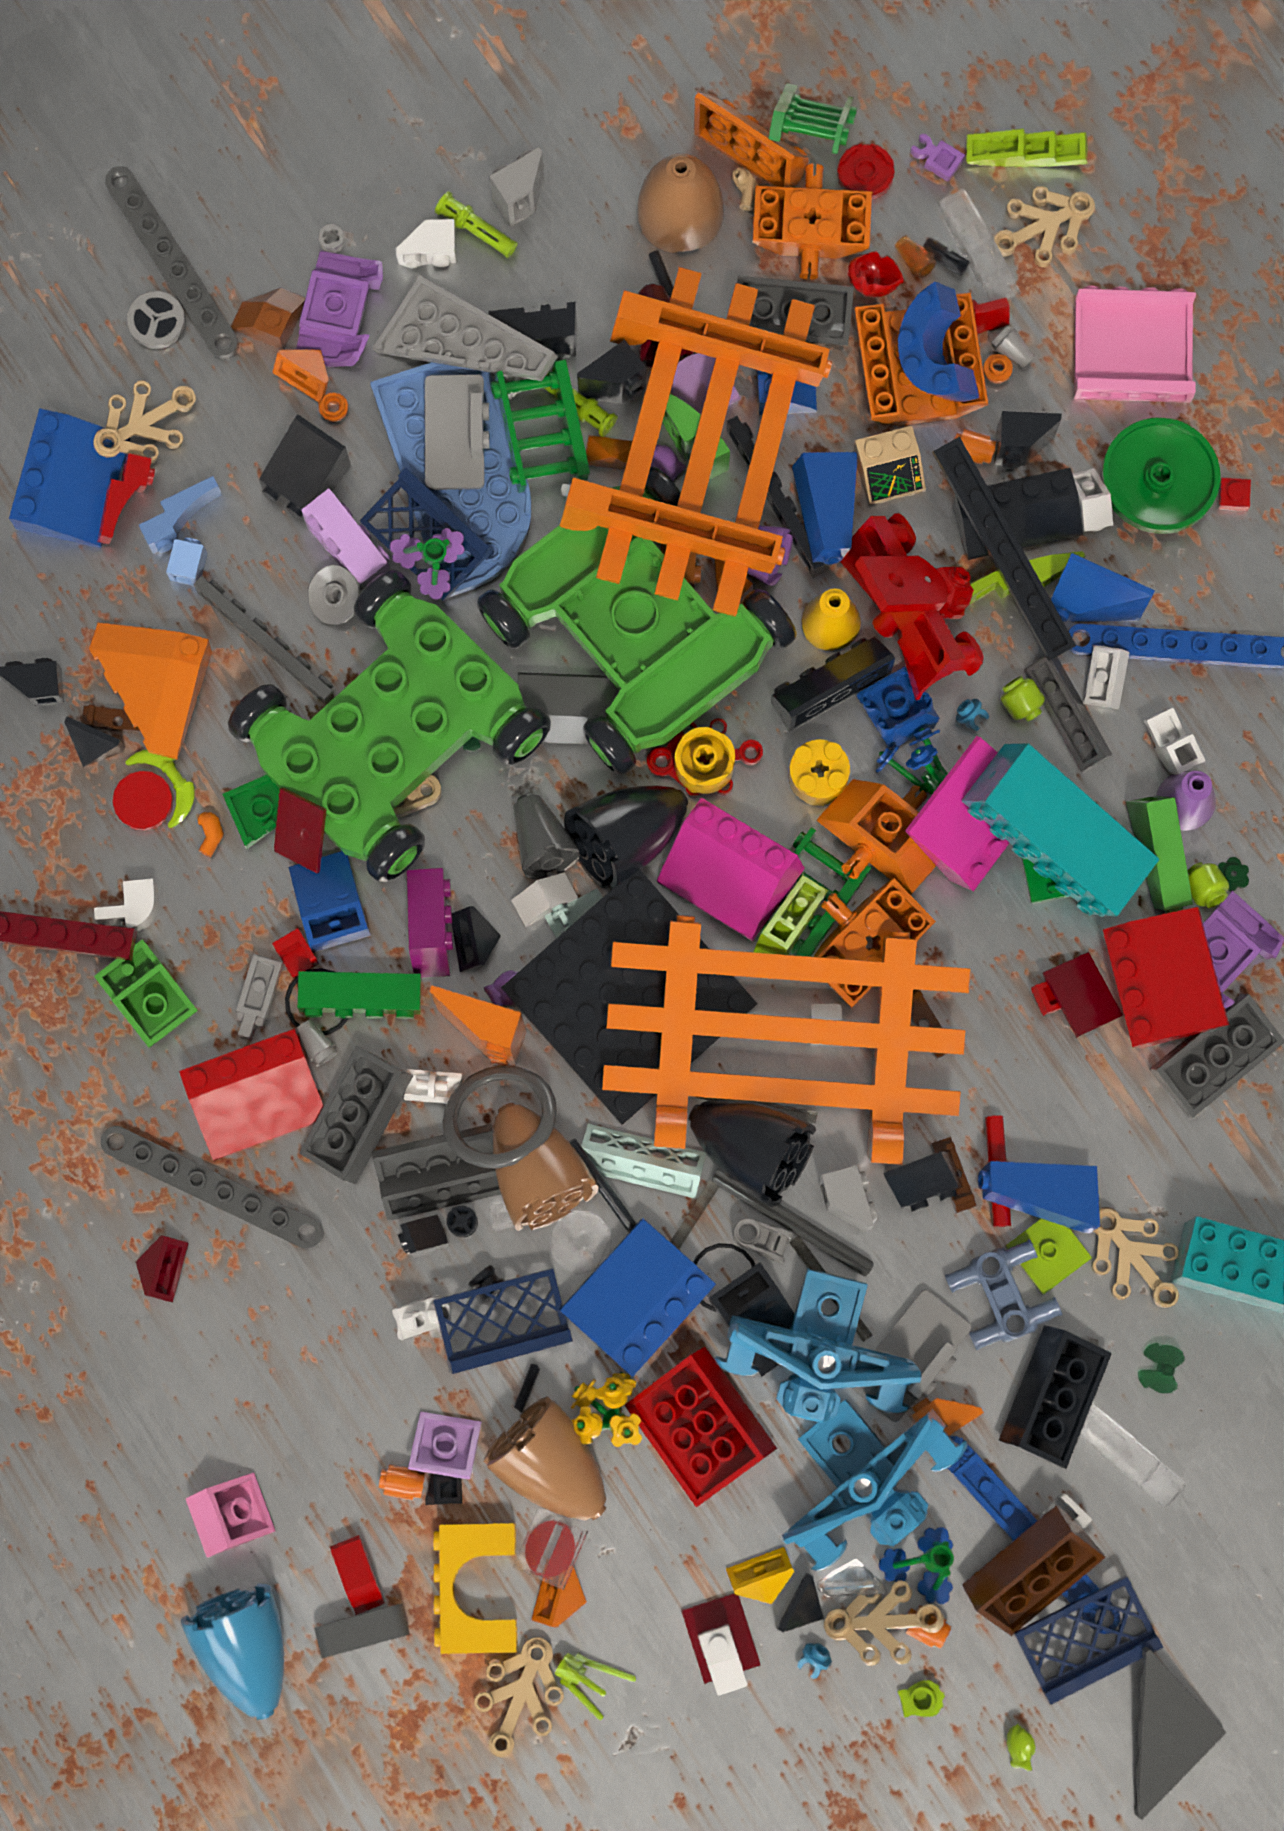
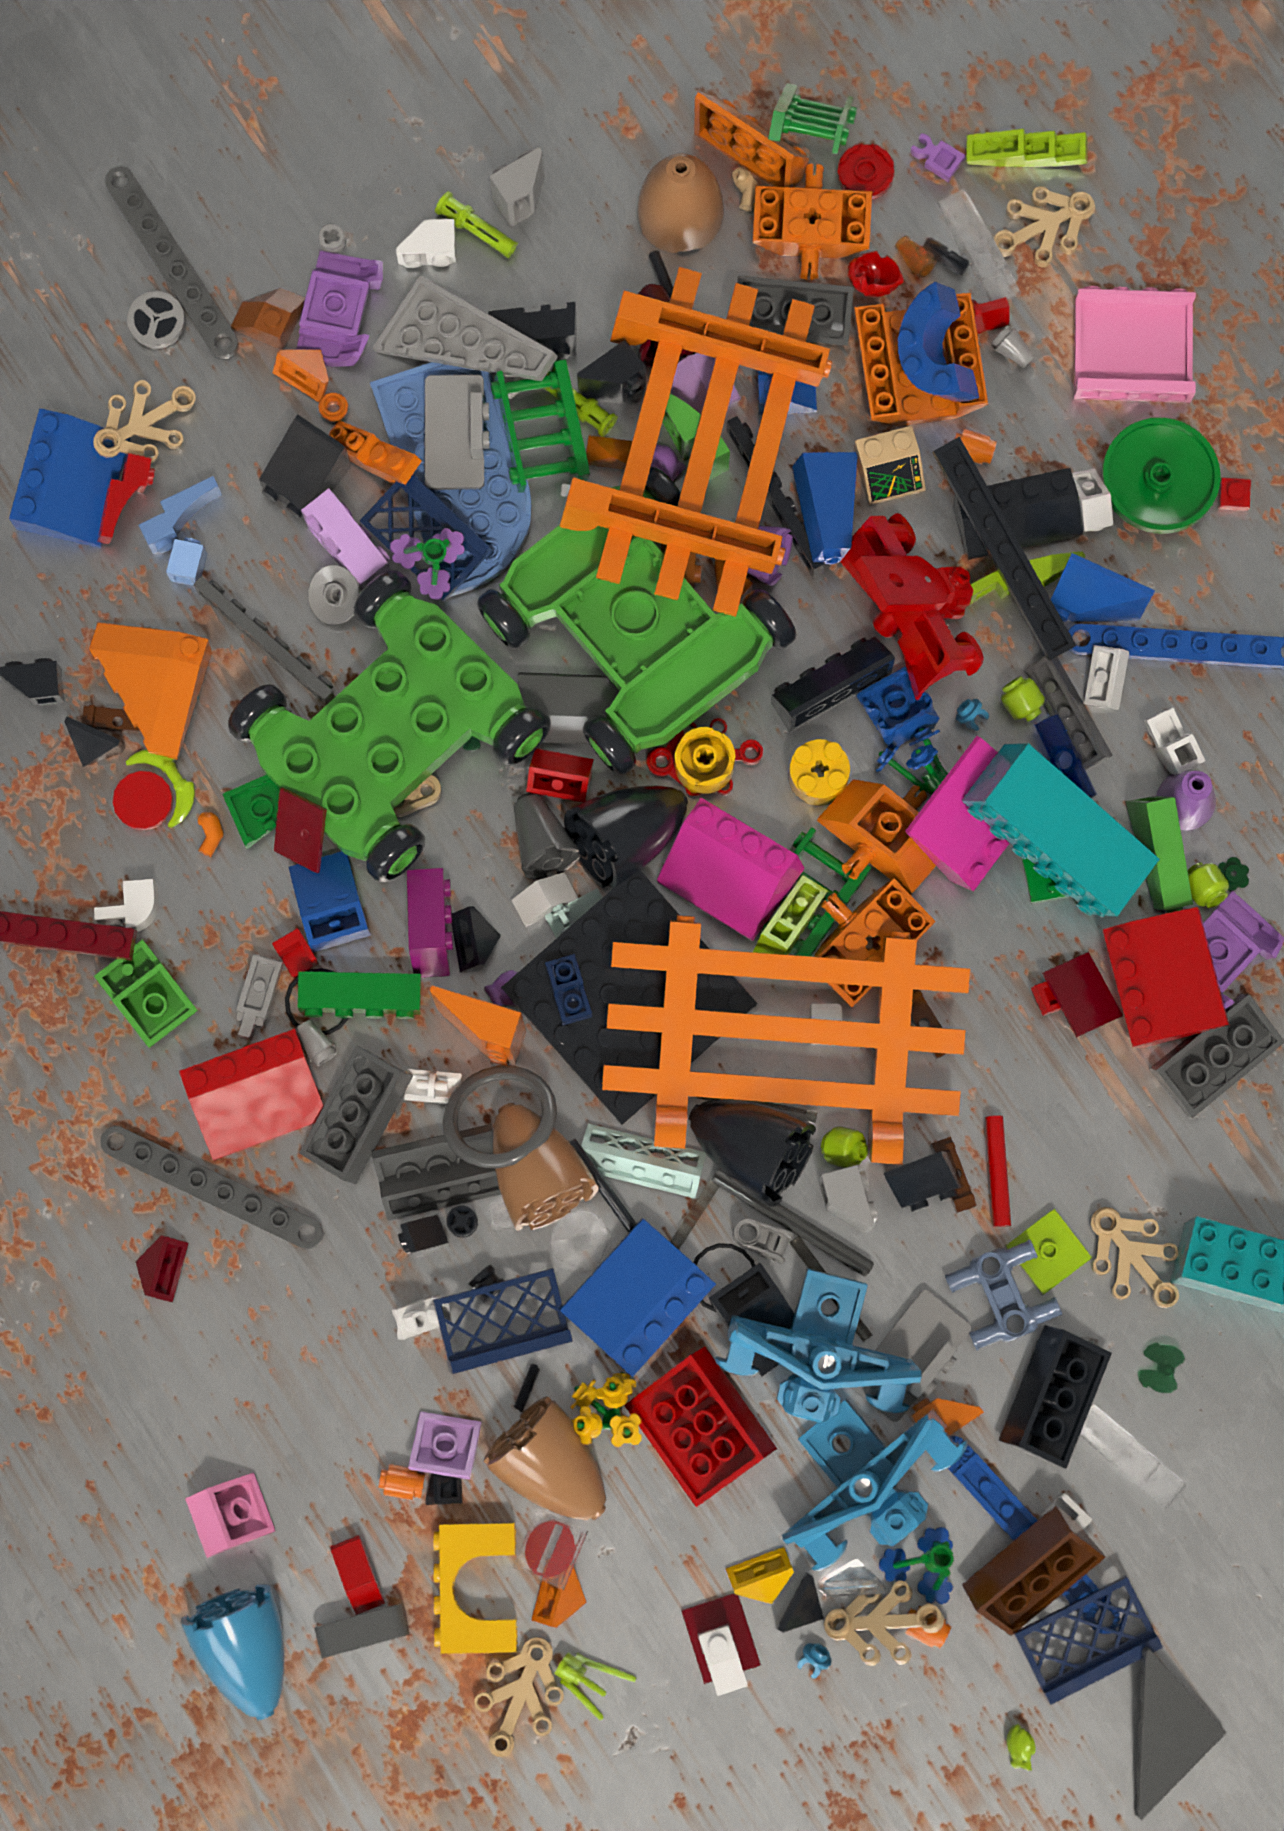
yellow cone [802,588,861,651] -> none
lime animal [898,1680,945,1718] -> none
blue slope [978,1161,1100,1233] -> none
orange plate [983,354,1013,383] -> none
black slope [995,411,1062,469] -> none
none -> orange slope [329,420,422,485]
none -> red brick [526,749,594,802]
none -> dark blue slope [545,954,592,1026]
none -> lime head [821,1126,868,1168]
none -> clear blue piece [1035,714,1097,799]

